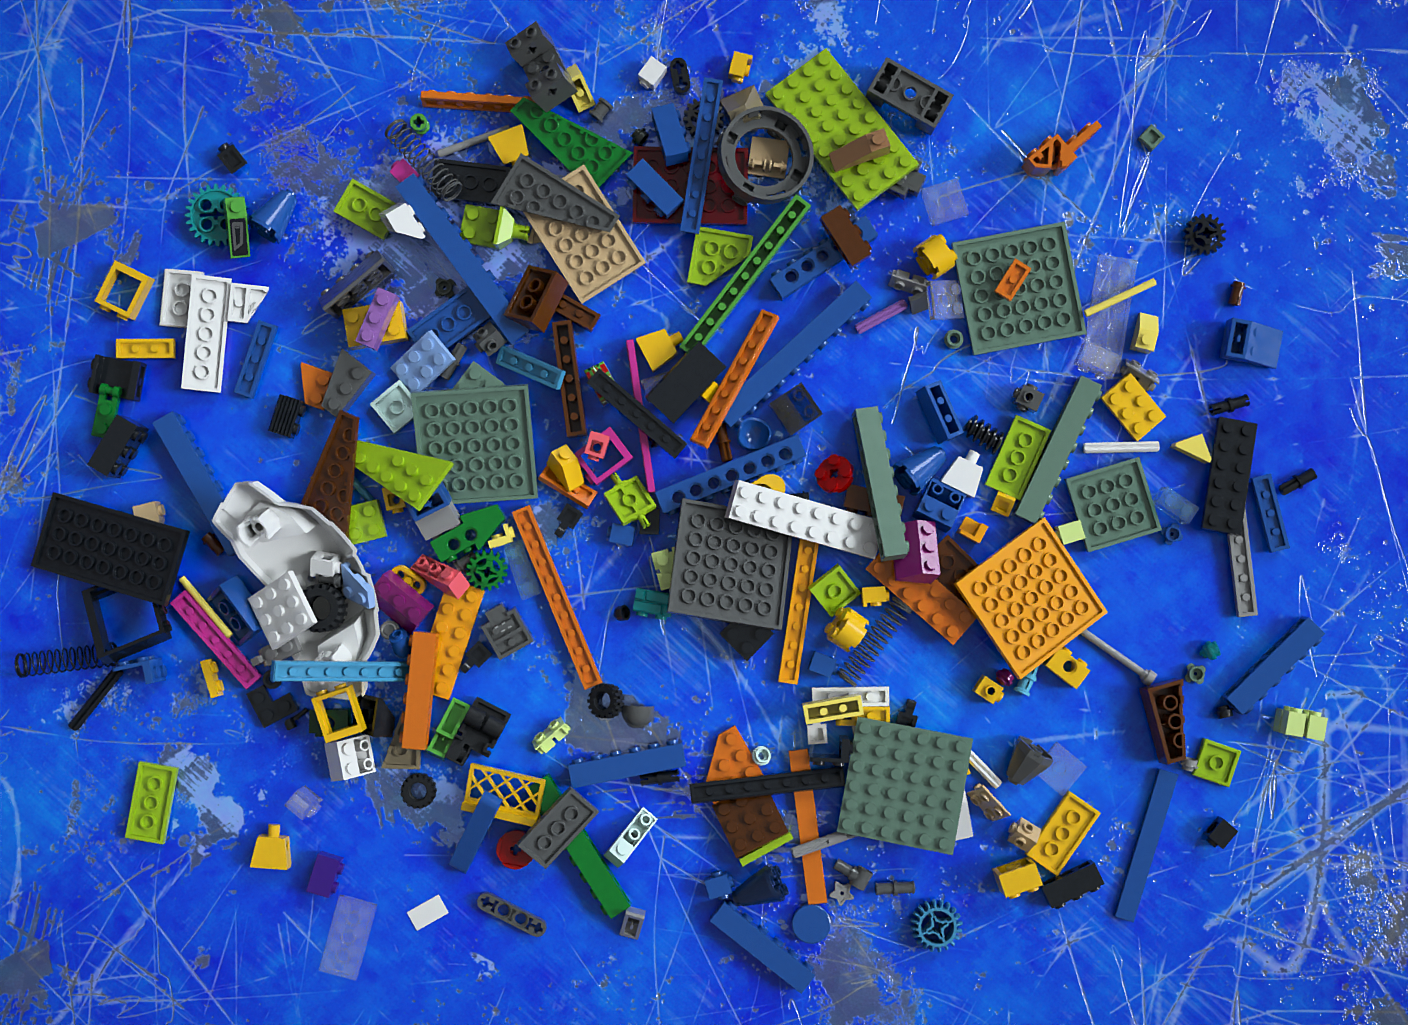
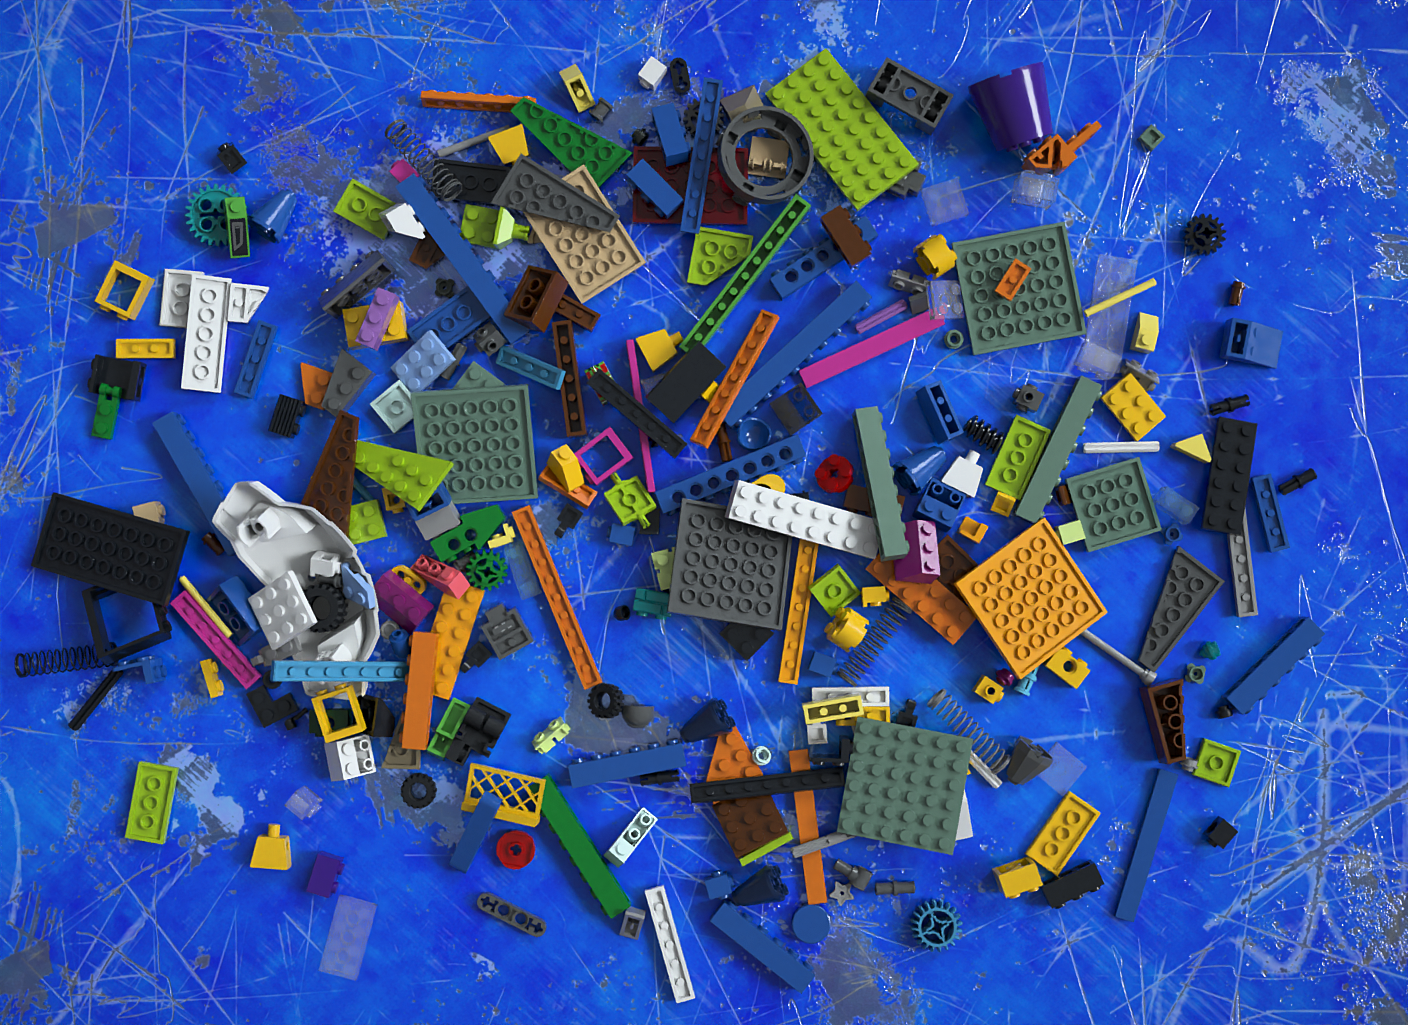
black brick [87,414,149,478] -> none
white sticker [407,894,449,931] -> none
bright green bush [410,113,430,135] -> none
dark grey plate [505,21,578,113] -> none
dark grey plate [517,786,599,869] -> none
coral brick [584,431,610,462] -> none
yellow brick [728,51,753,84] -> none
medium nougat slope [829,128,890,172] -> none
tan hinge [966,783,1011,821] -> none
tan brick [1007,817,1041,852] -> none
yellowish green piece [1273,706,1328,741] -> none
none -> reddish brown wing [409,228,446,270]
none -> white plate [645,885,695,1003]
none -> dark blue cone [679,698,736,743]
none -> dark pink tile [798,307,945,389]
none -> light grey piece [927,688,1011,774]
none -> dark purple cone [968,62,1053,152]
none -> clear brick [1011,170,1060,209]
none -> reddish brown slope [1055,485,1072,506]
none -> dark grey wing [1138,546,1225,672]

